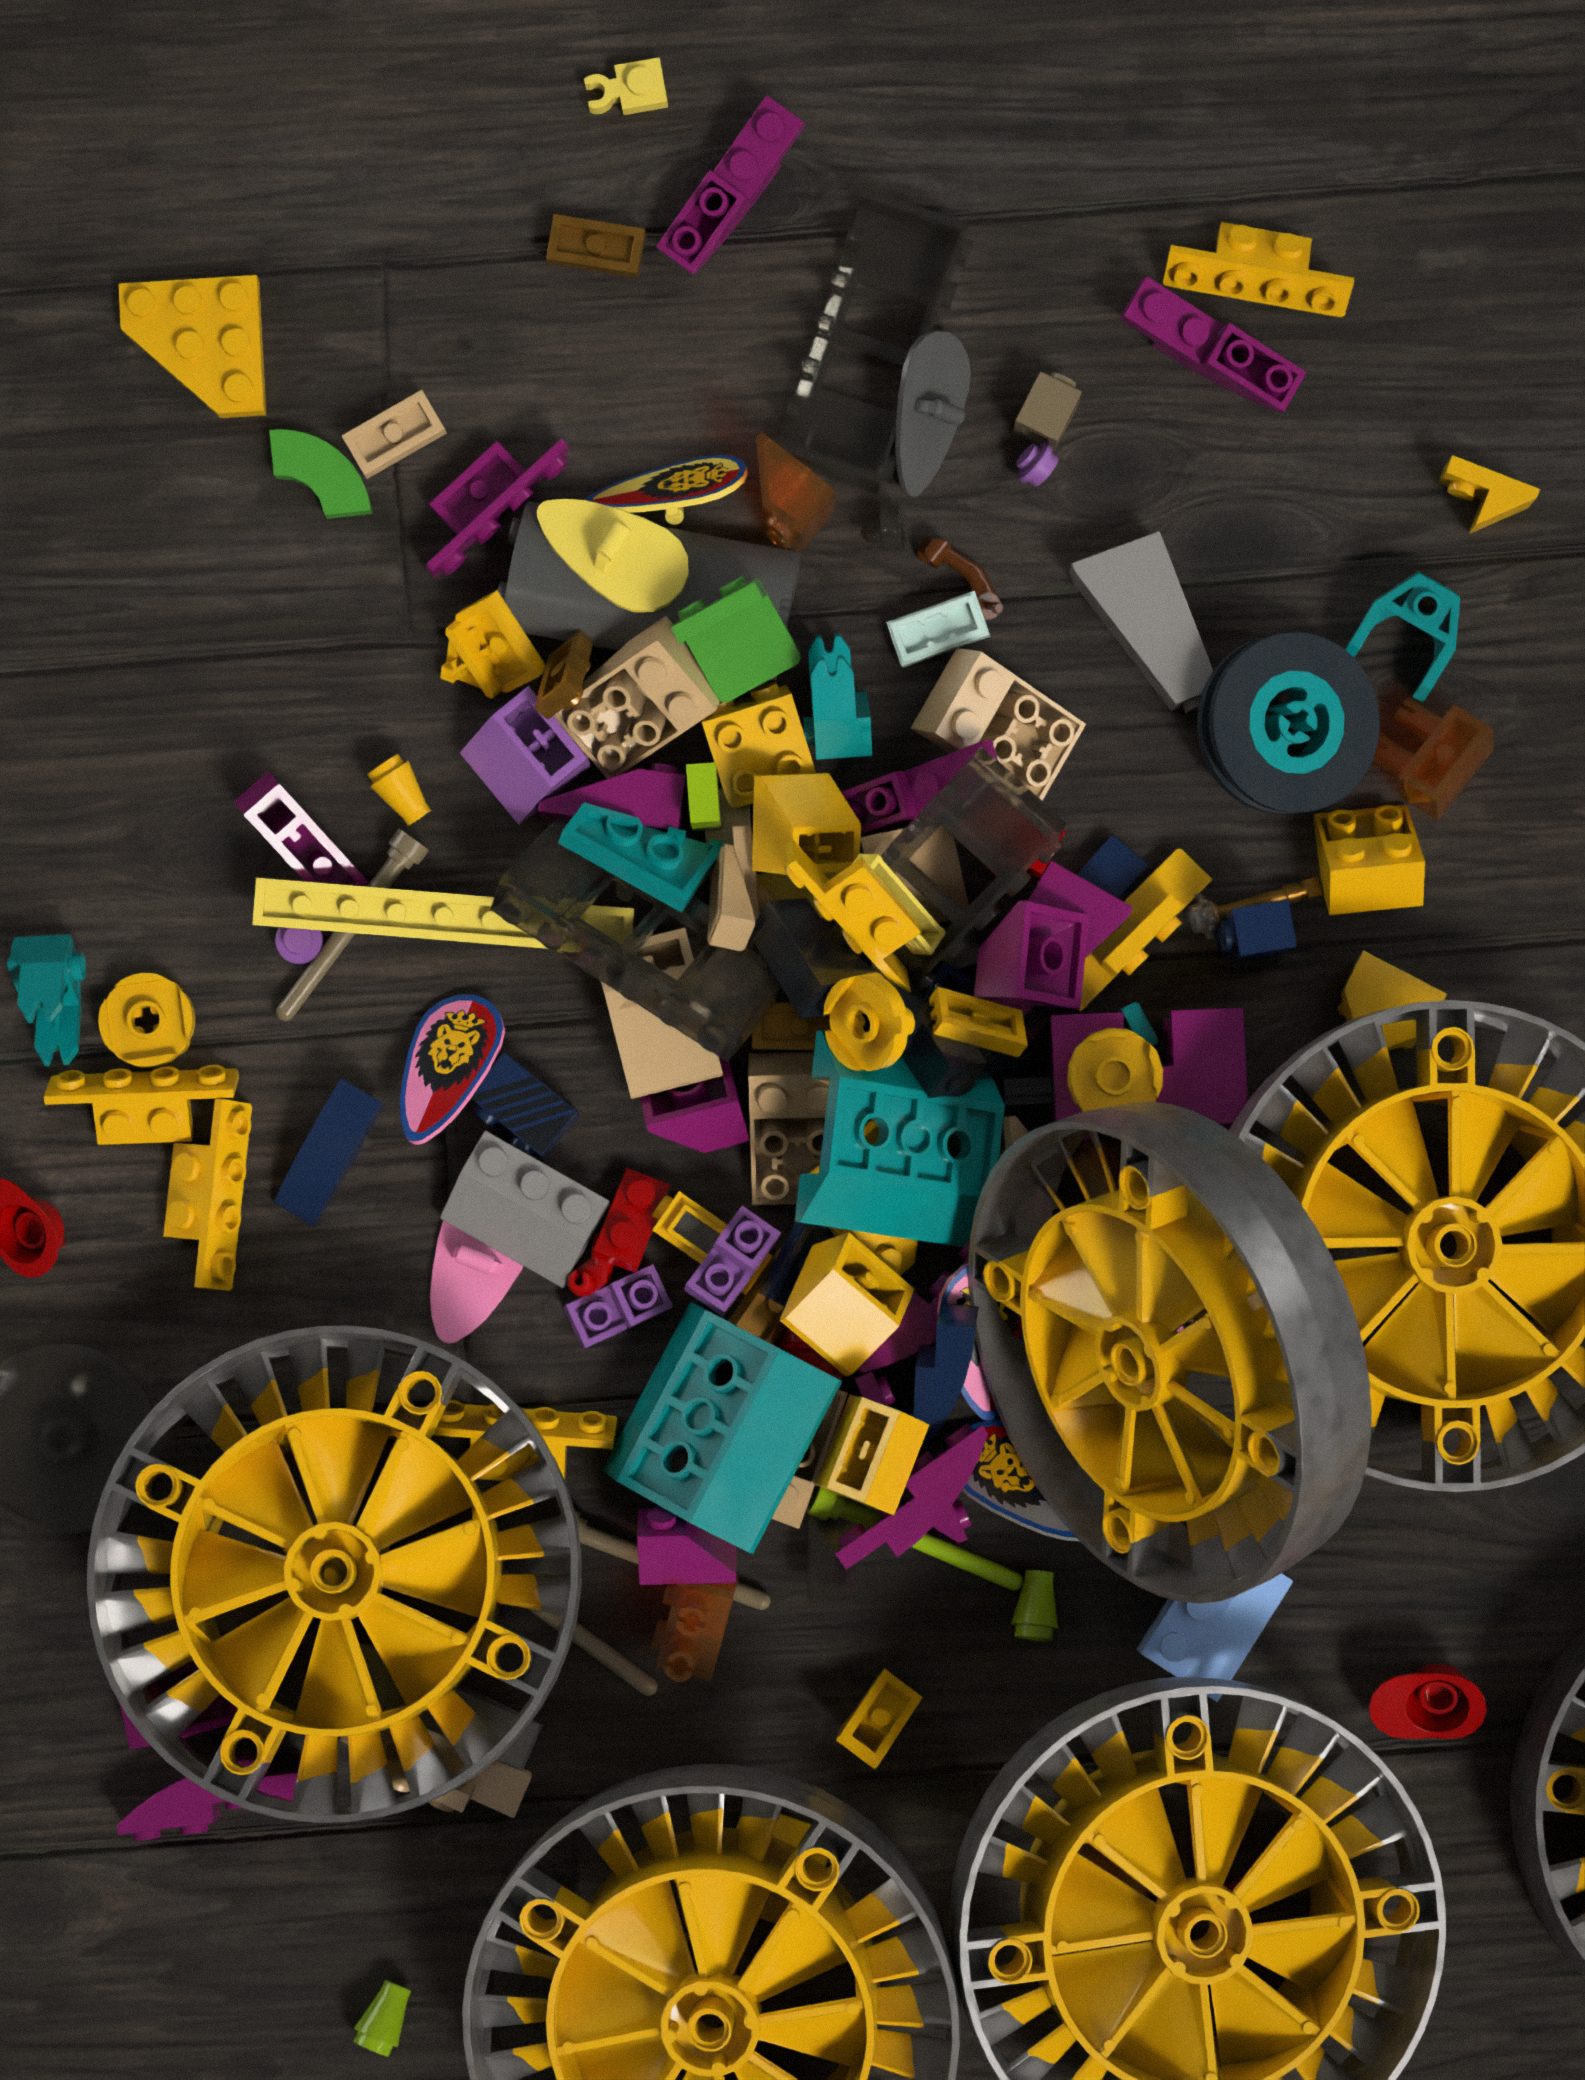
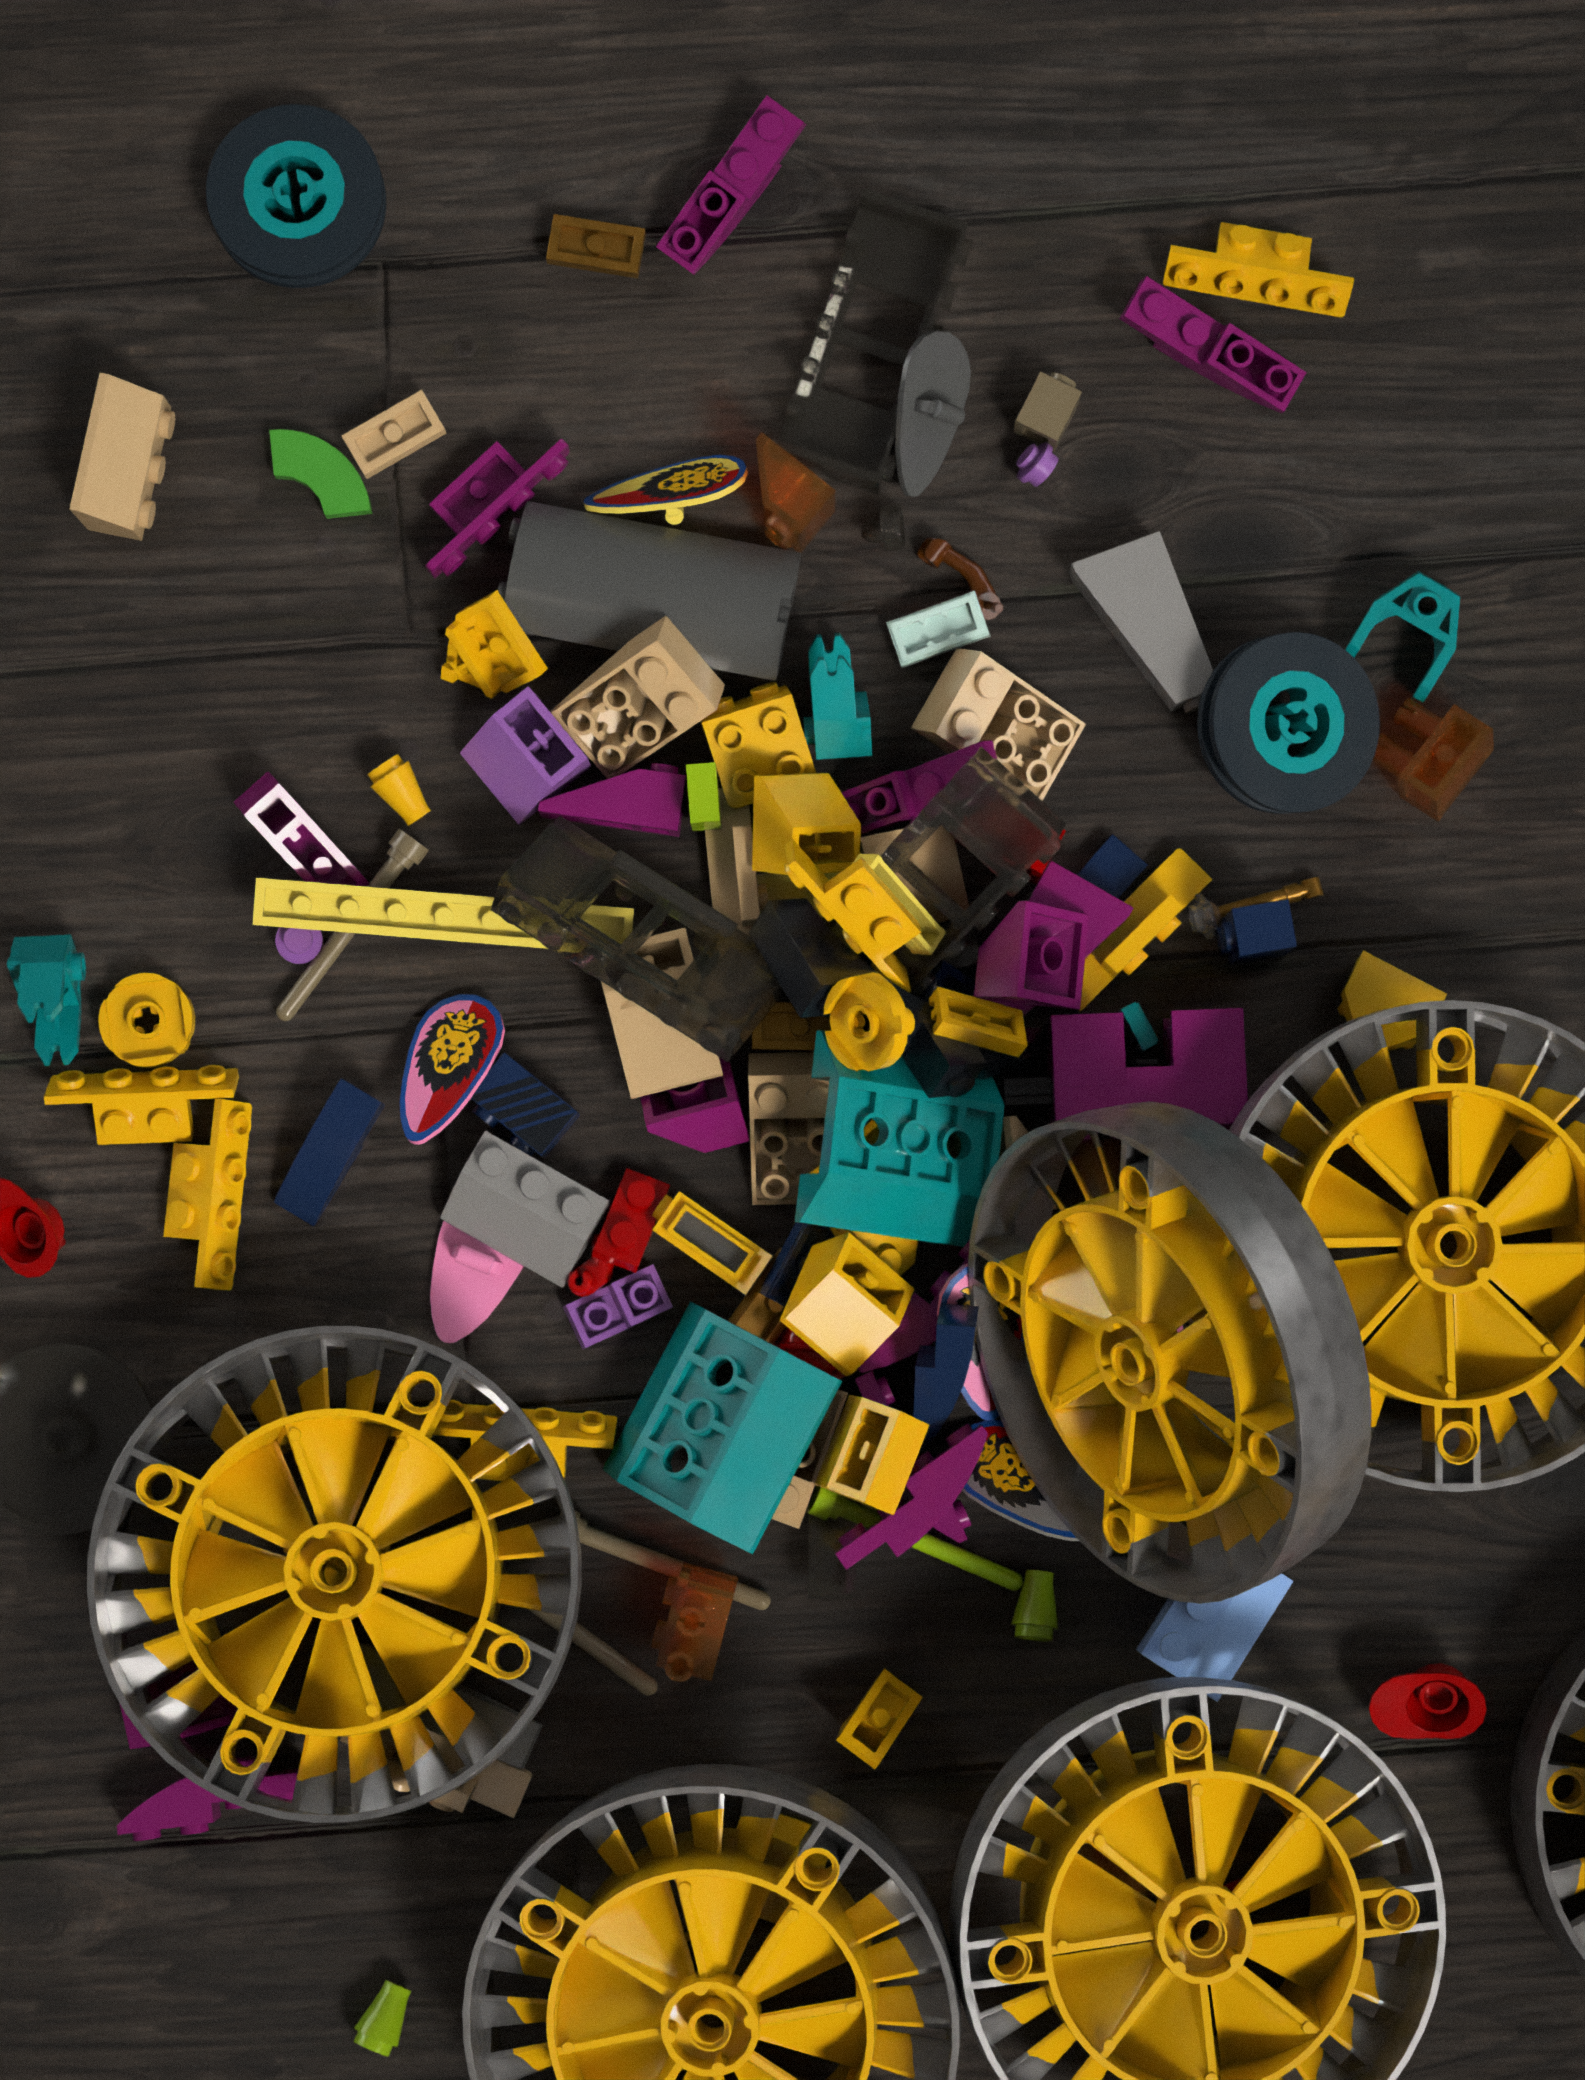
yellow plate [118,275,266,418] -> none
pearl gold plate [534,630,594,720] -> none
light yellow shield [537,499,689,613] -> none
teal wing [558,803,727,913] -> none
light yellow plate [584,57,668,115] -> none
magenta slope [637,1506,737,1585] -> none
bright green bracket [671,576,801,702] -> none
medium lavender slope [684,1206,781,1317] -> none
tan slope [707,844,755,951] -> none
yellow tile [1066,1028,1163,1112] -> none
yellow slope [1314,805,1425,915] -> none
yellow slope [1438,455,1540,533] -> none
none -> tan slope [69,373,175,541]
none -> black wheel [206,104,387,288]

